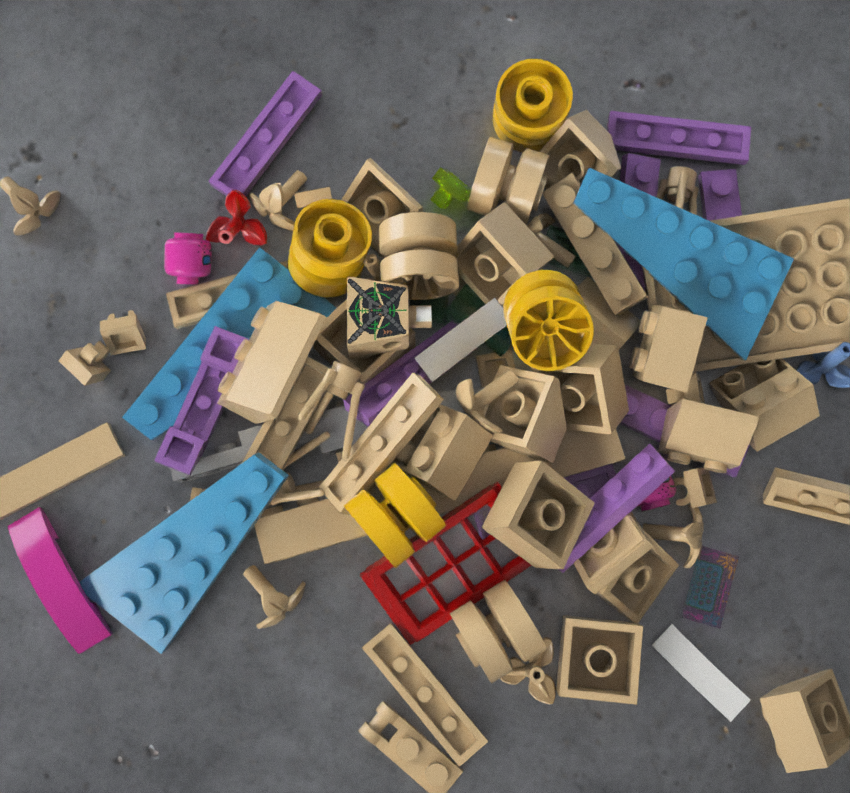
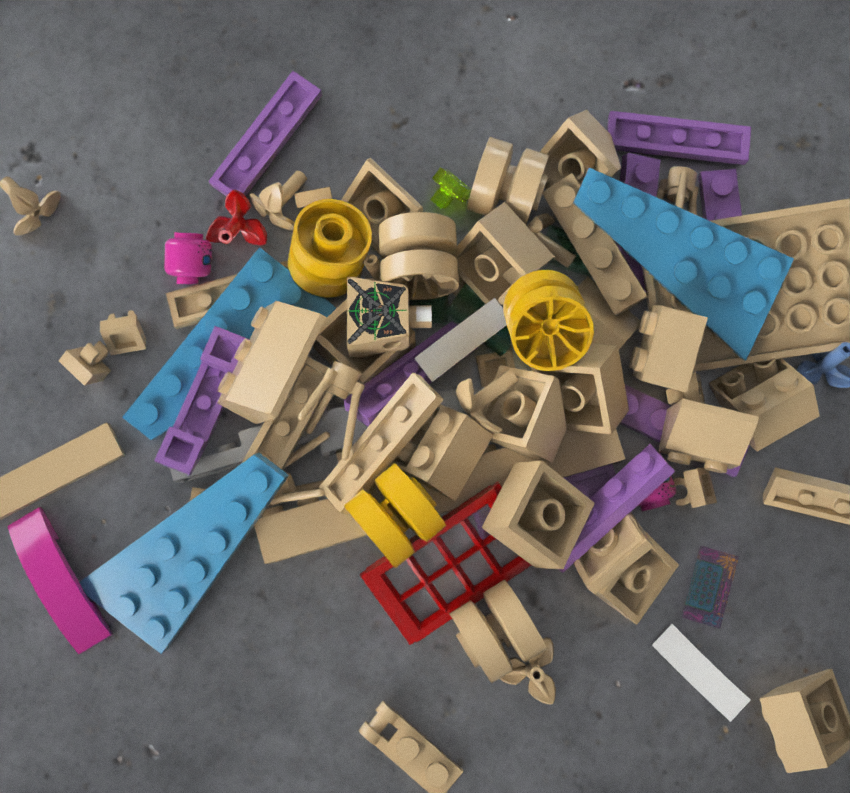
tan plant [243,565,306,629] -> none
tan plate [362,623,488,767] -> none
yellow wheel [493,59,573,153] -> none
tan brick [556,615,643,705] -> none
tan plant [643,504,704,568] -> none

